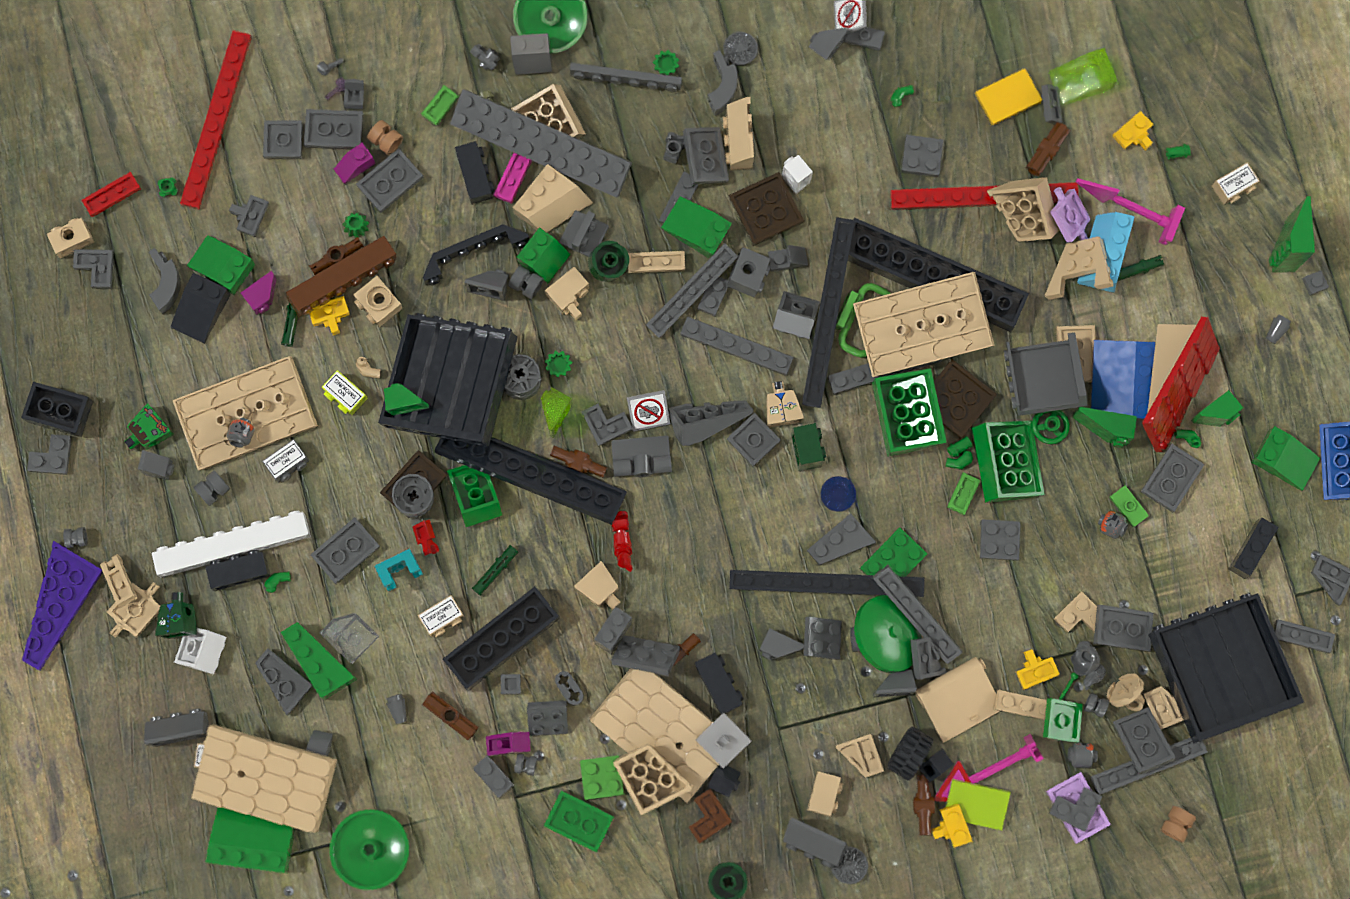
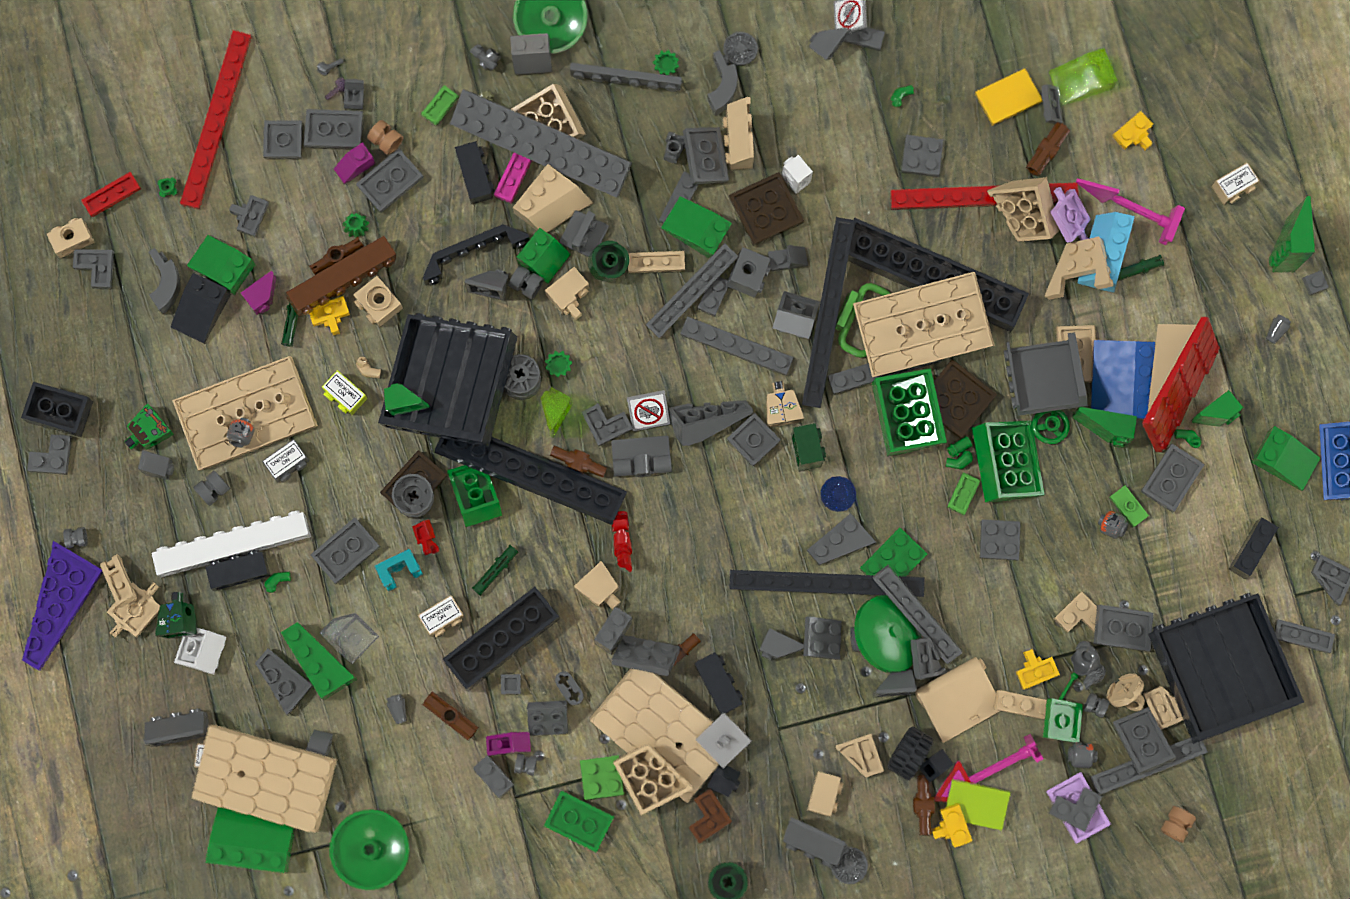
green pin [1166,143,1191,160] -> none

